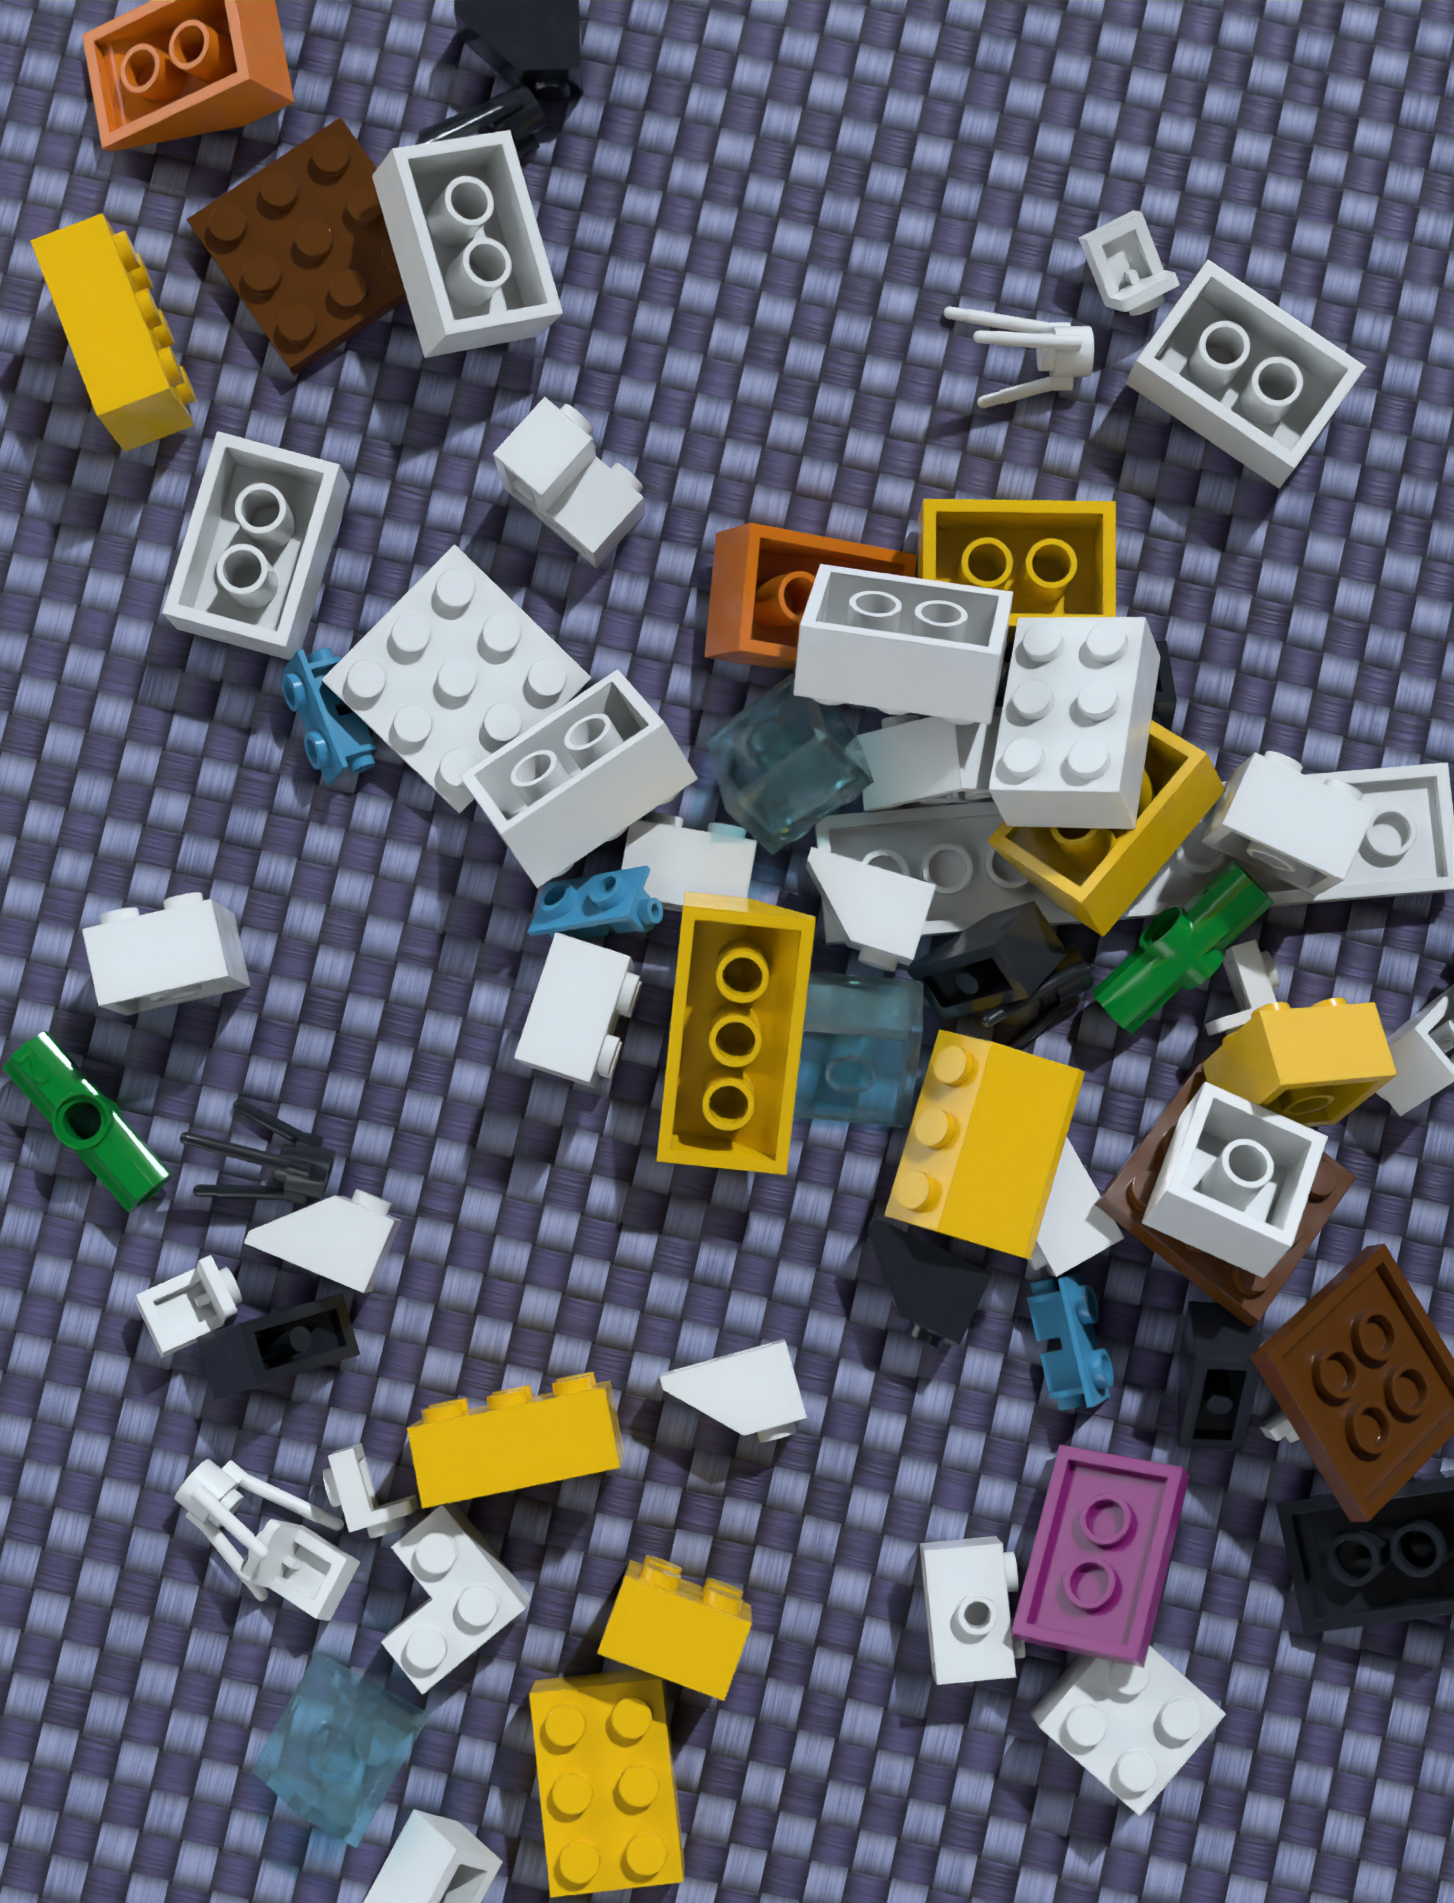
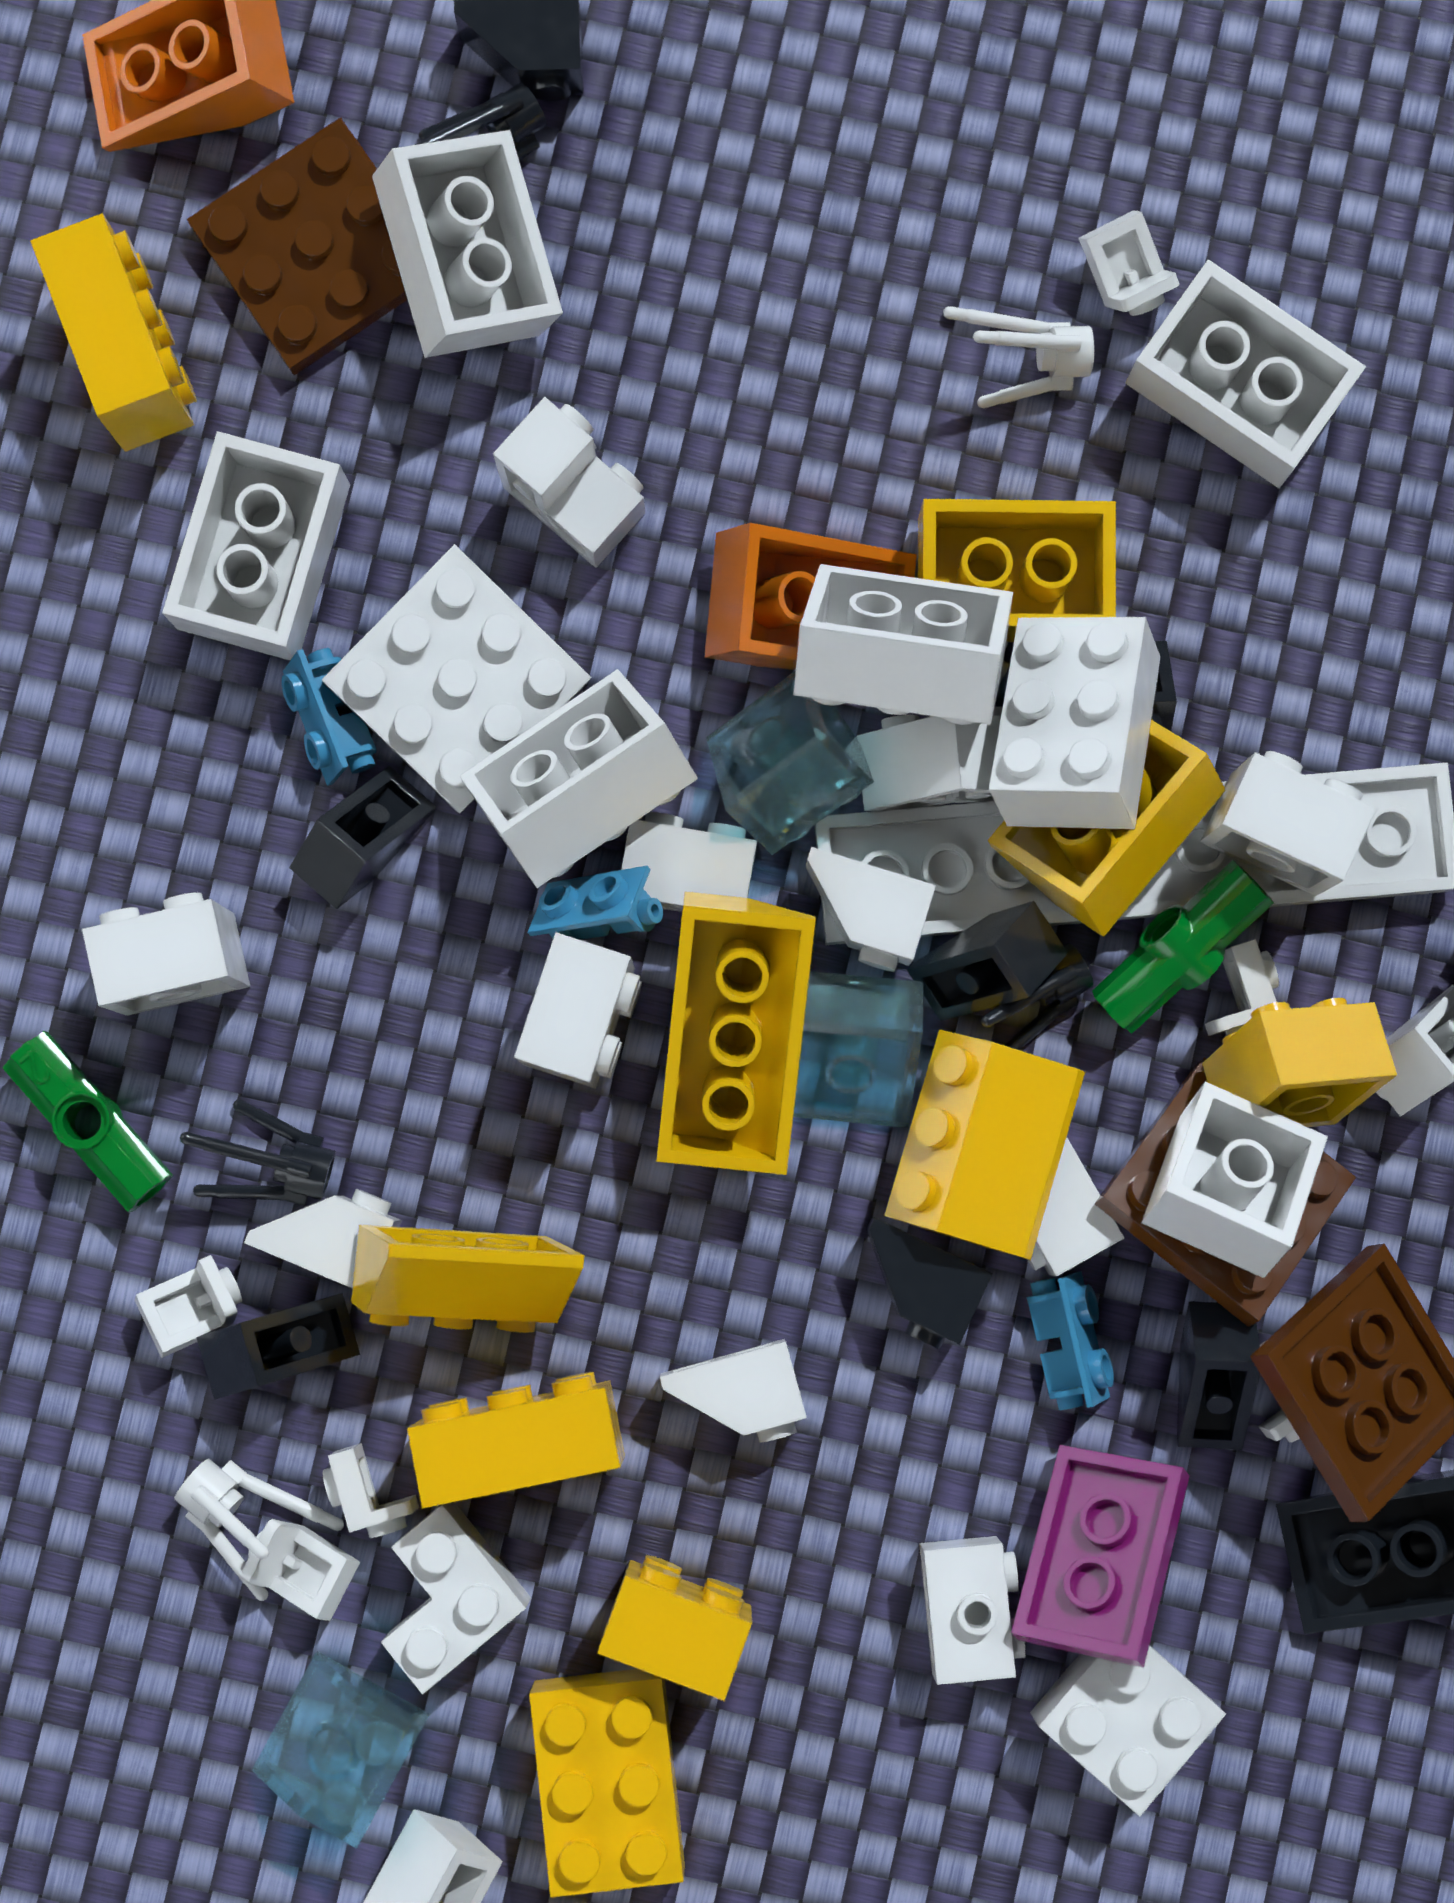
none -> black slope [289,766,436,909]
none -> yellow slope [351,1225,585,1333]

